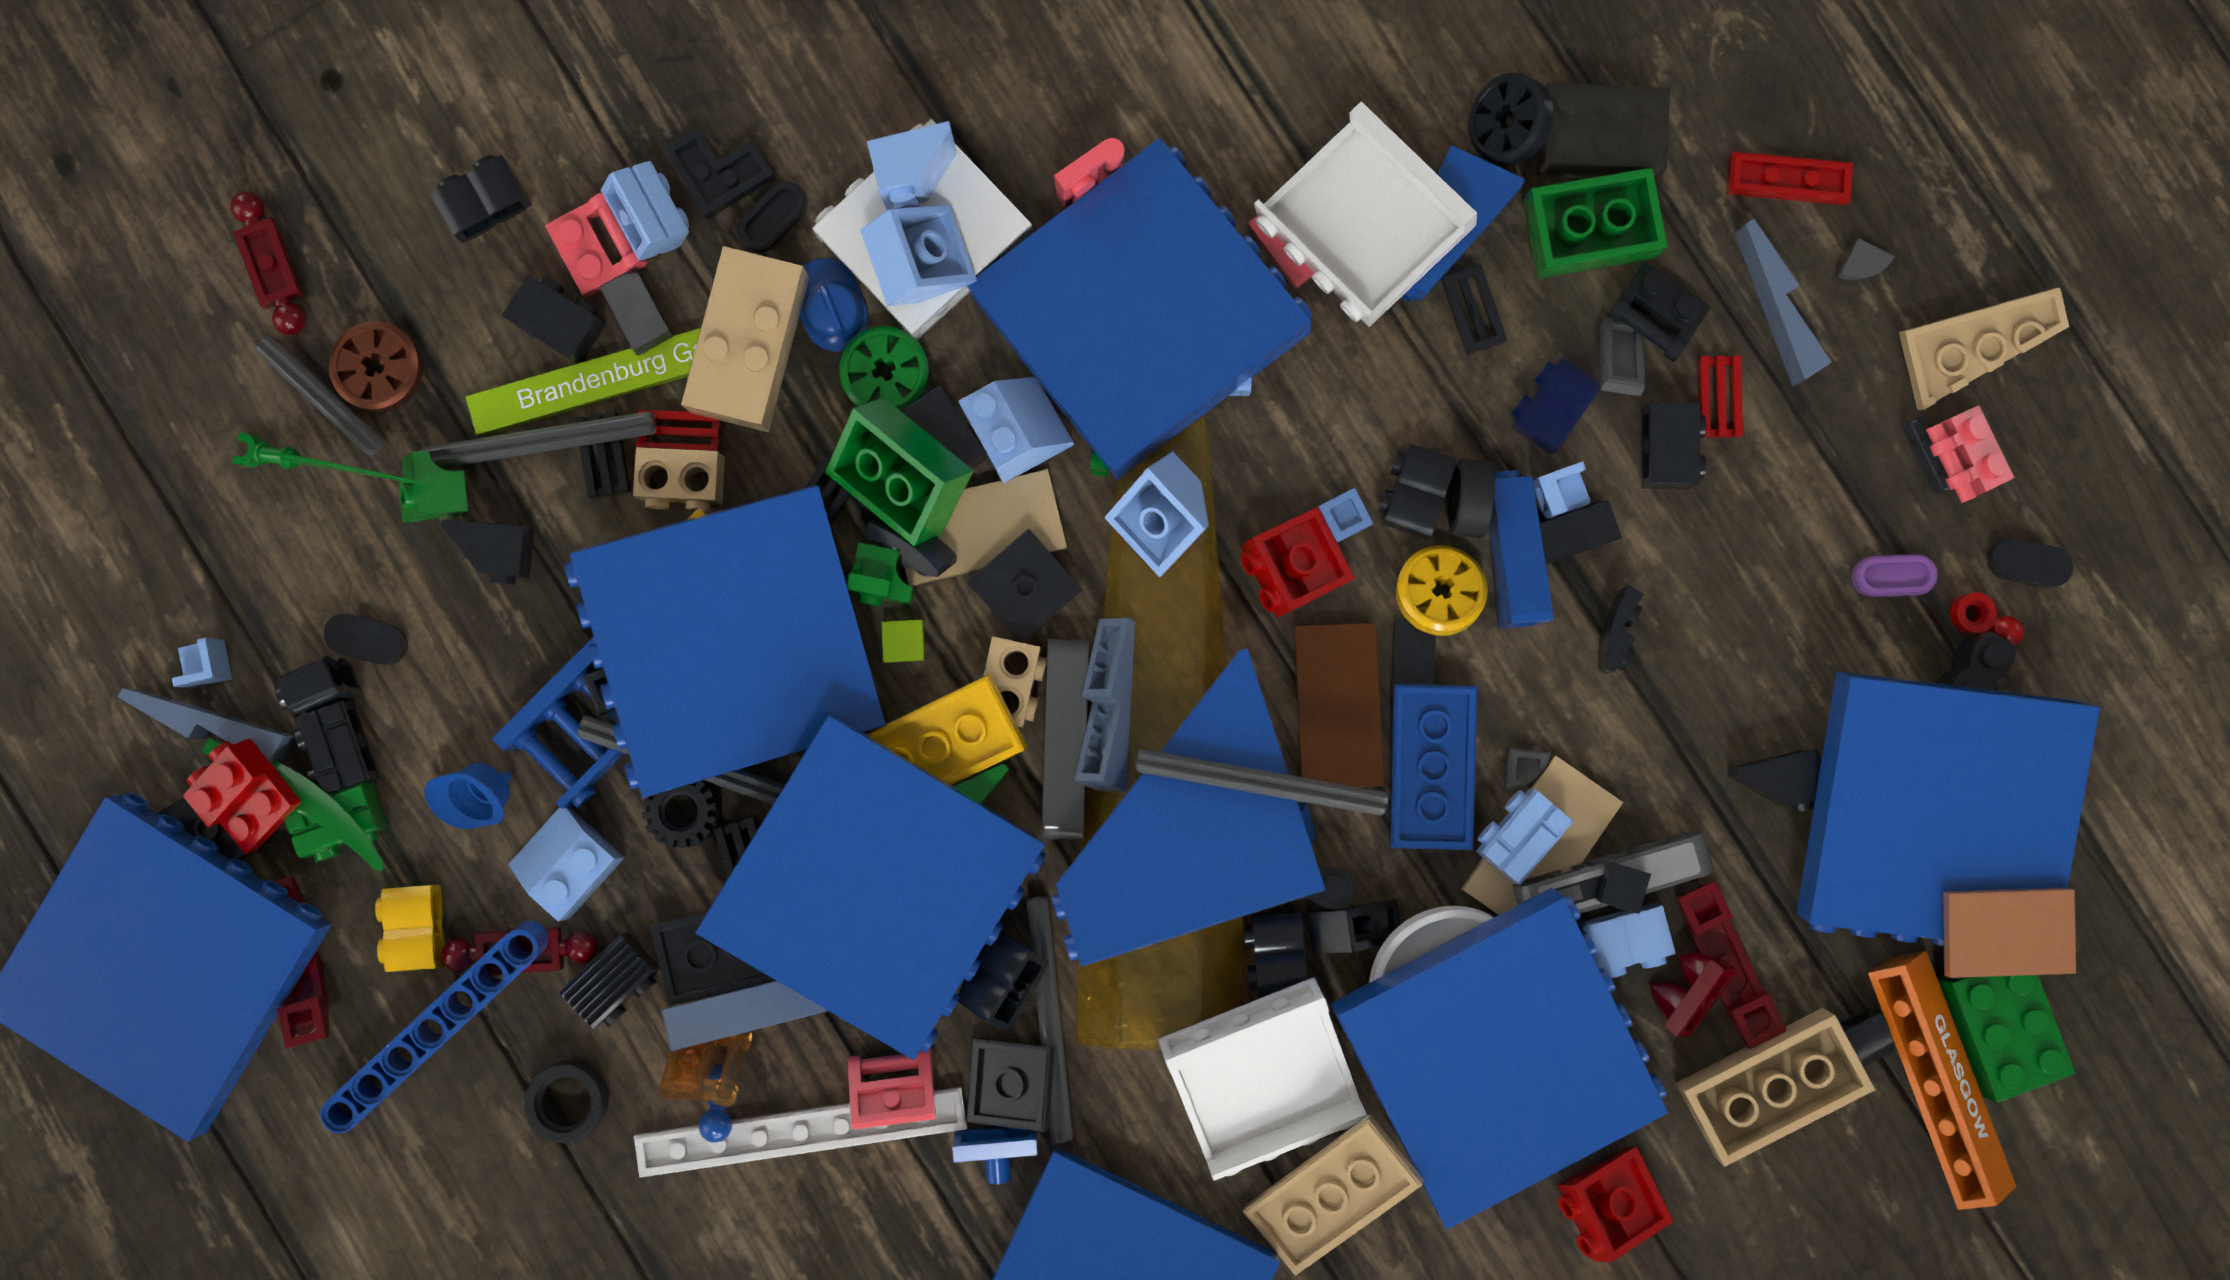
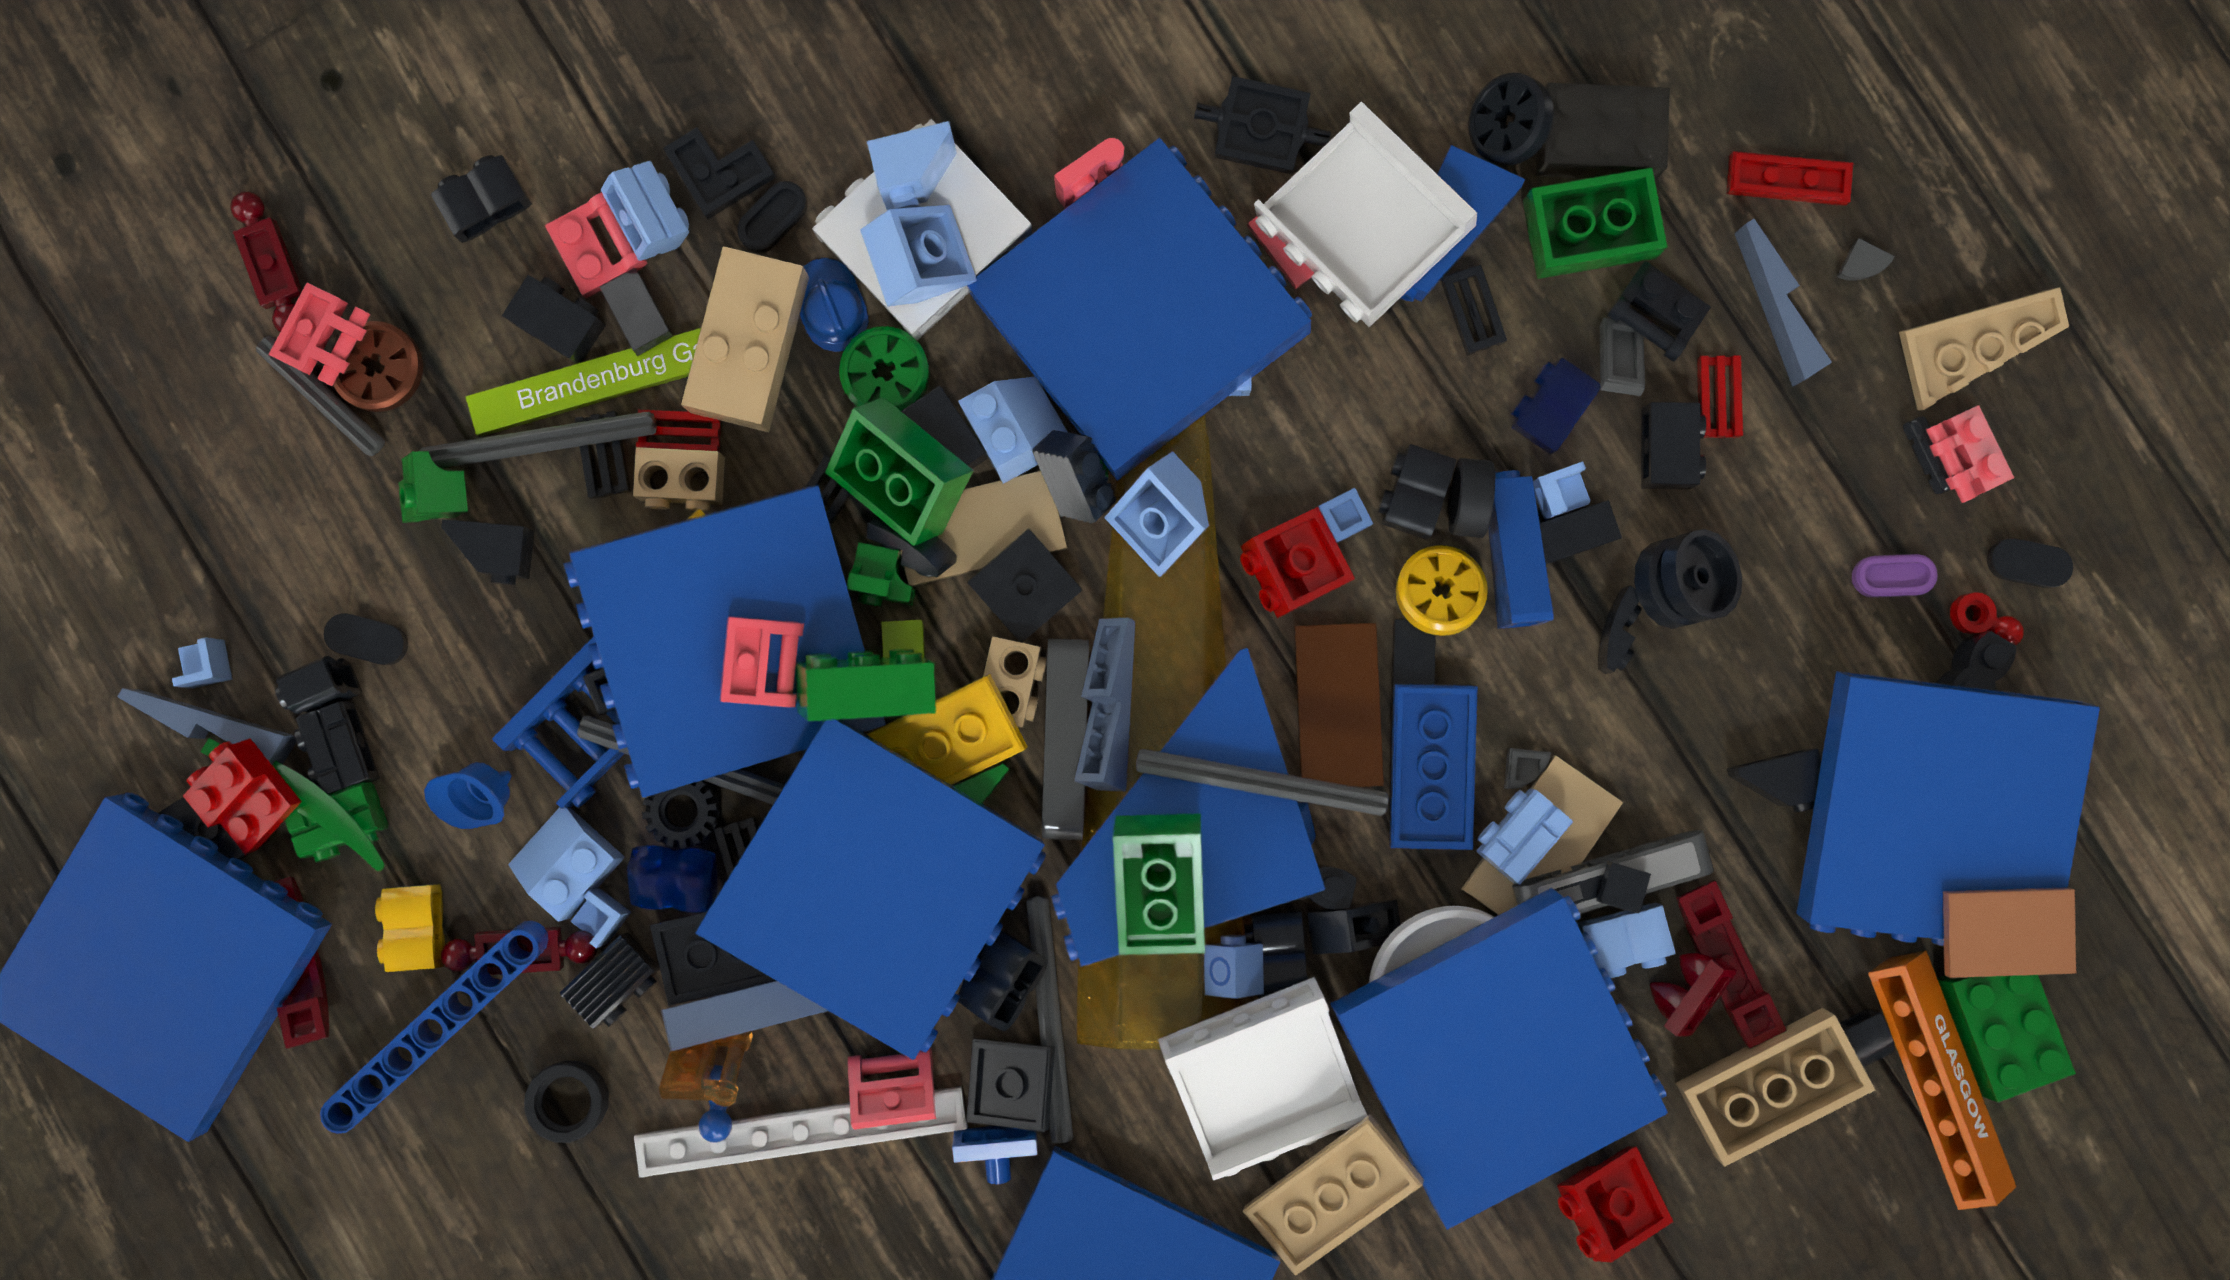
green sword [232,432,434,487] -> none
none -> coral plate [268,283,371,386]
none -> light blue panel [571,888,631,948]
none -> clear blue brick [627,845,718,912]
none -> coral plate [720,616,804,707]
none -> green brick [795,649,936,721]
none -> black brick [1032,430,1117,524]
none -> green slope [1113,814,1205,955]
none -> black plate [1194,76,1331,175]
none -> medium blue brick [1204,935,1264,998]
none -> black wheel [1634,529,1742,629]

